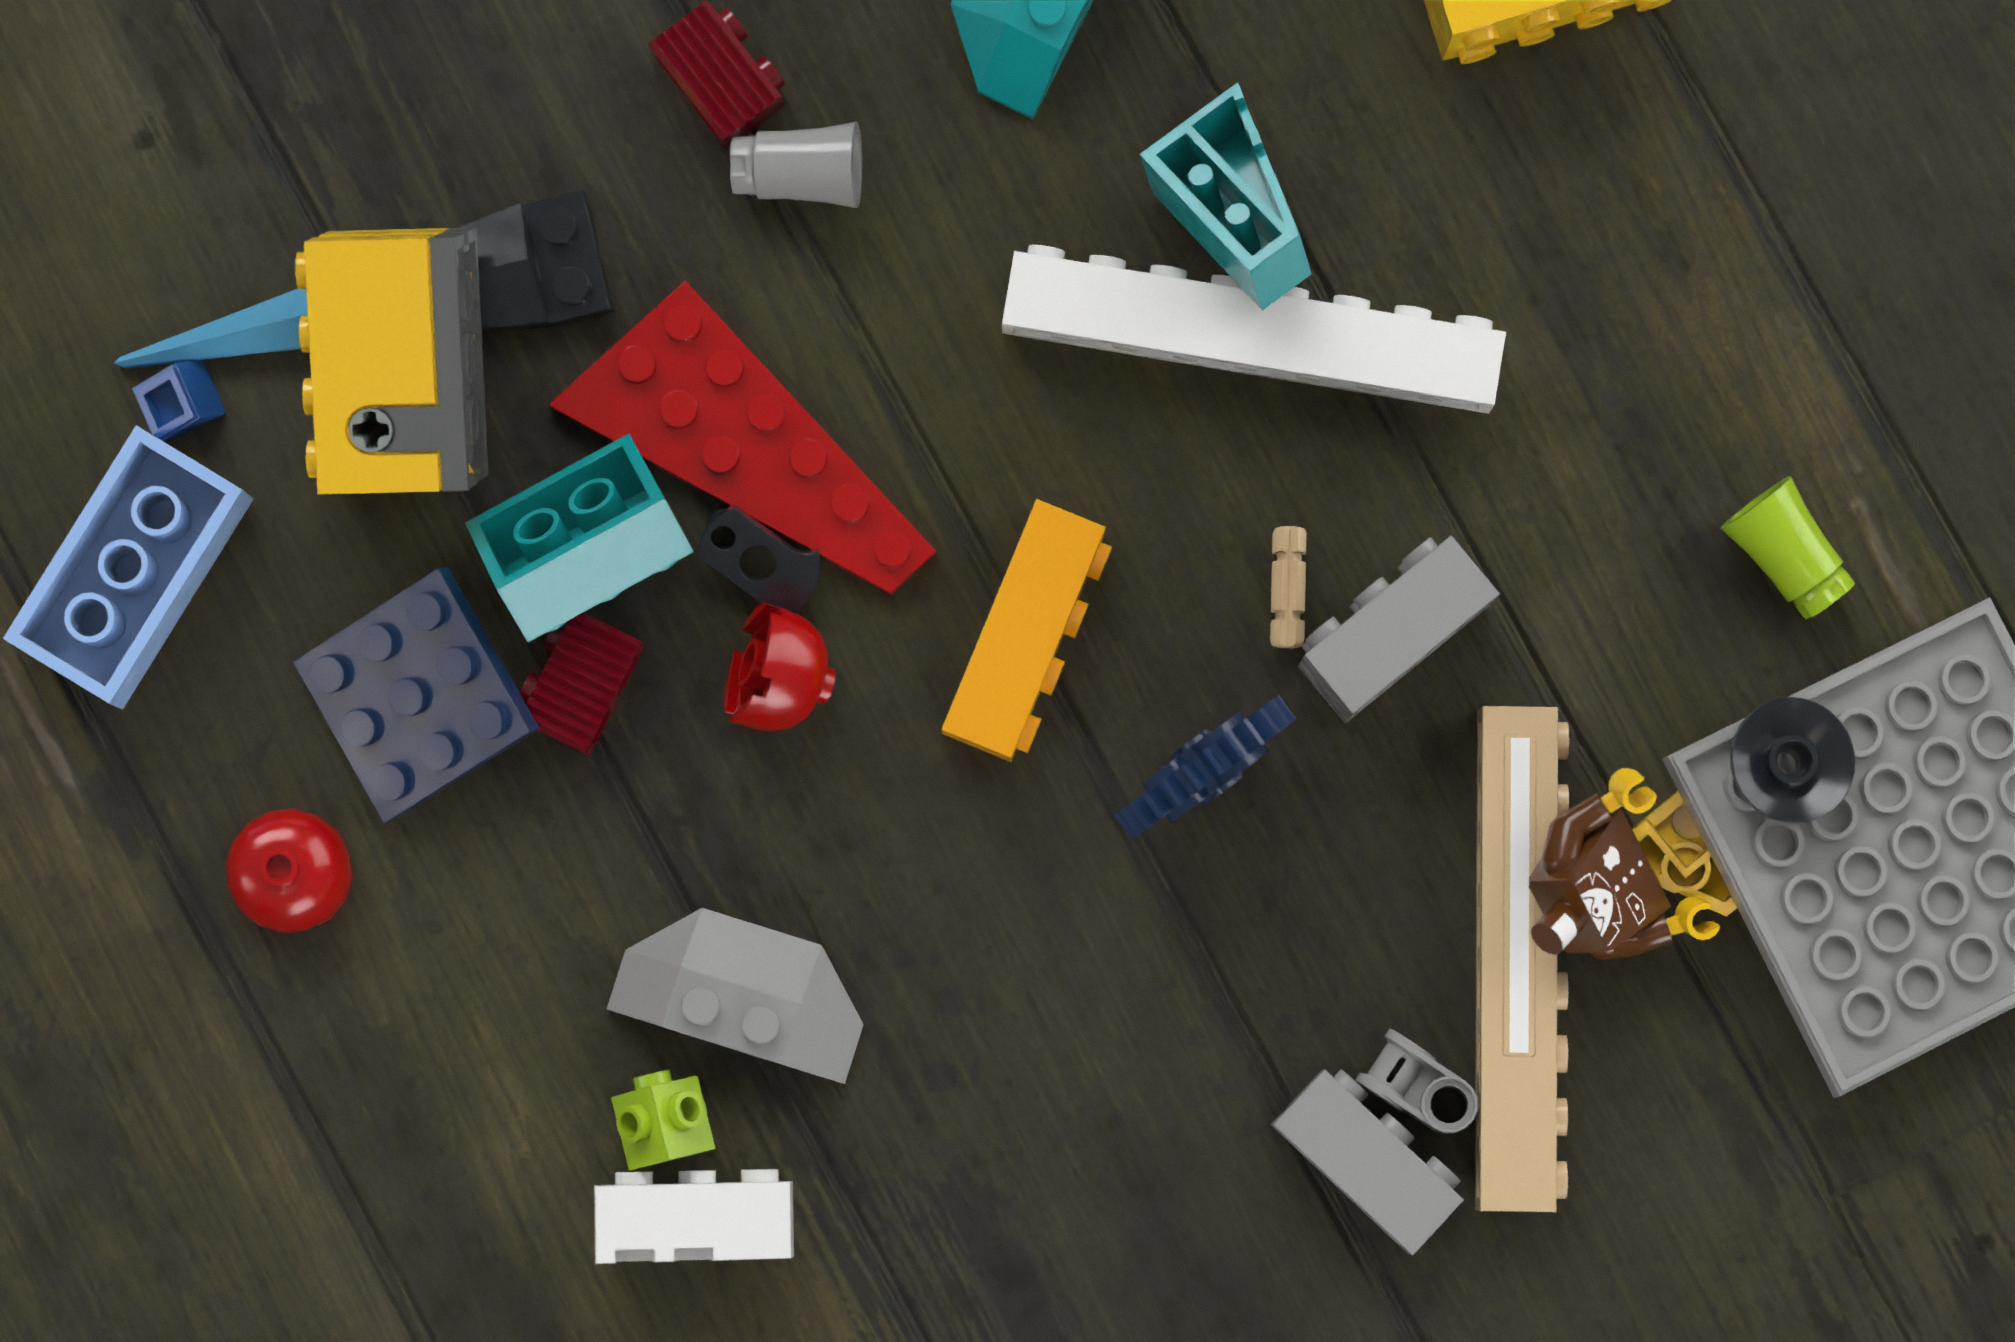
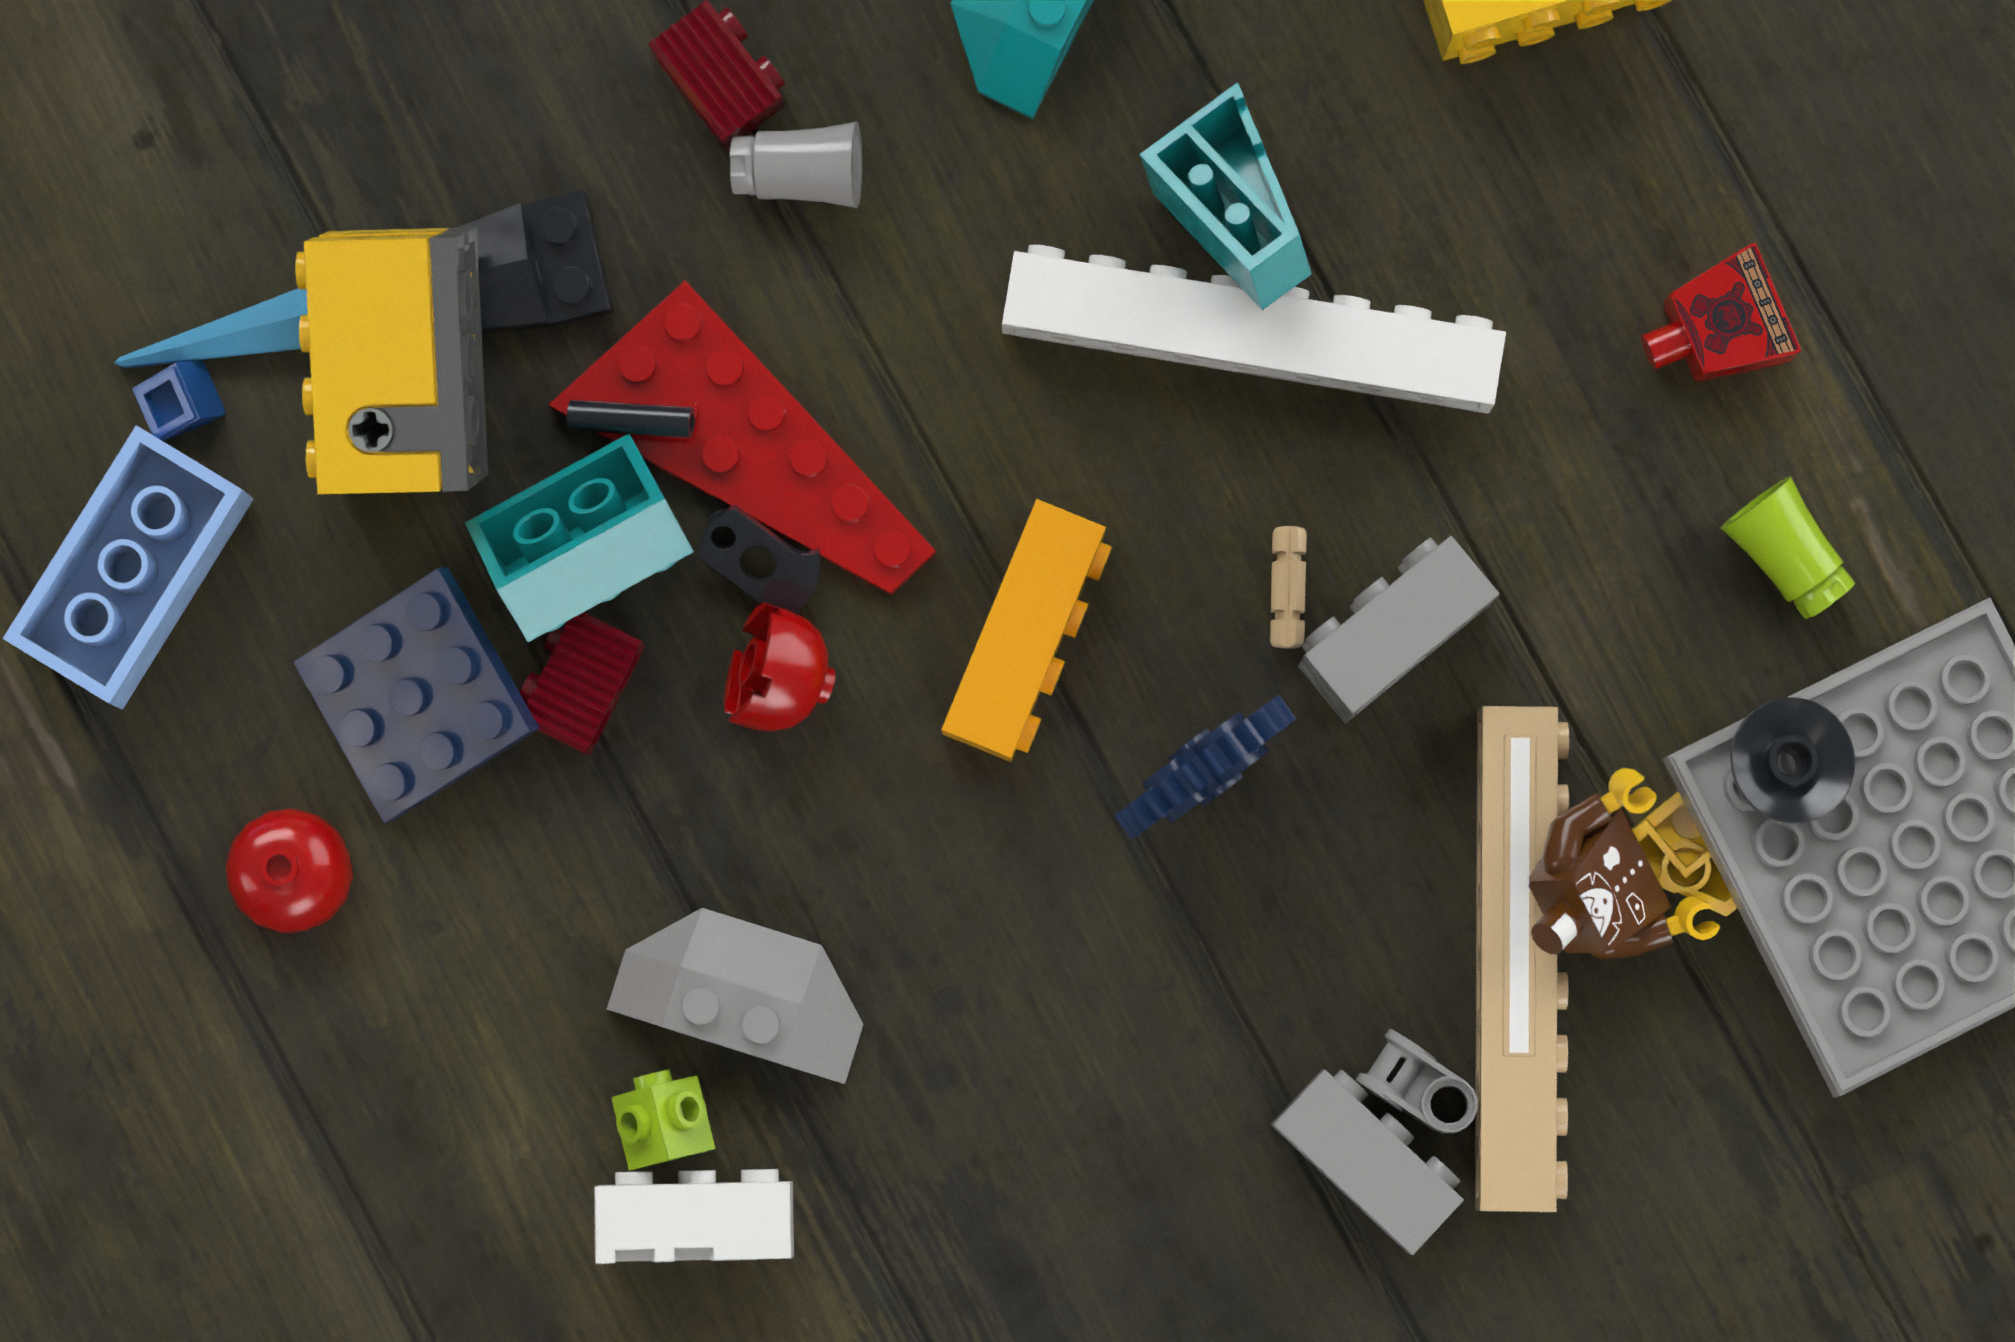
none -> black piece [567,399,695,438]
none -> torso [1641,242,1802,382]

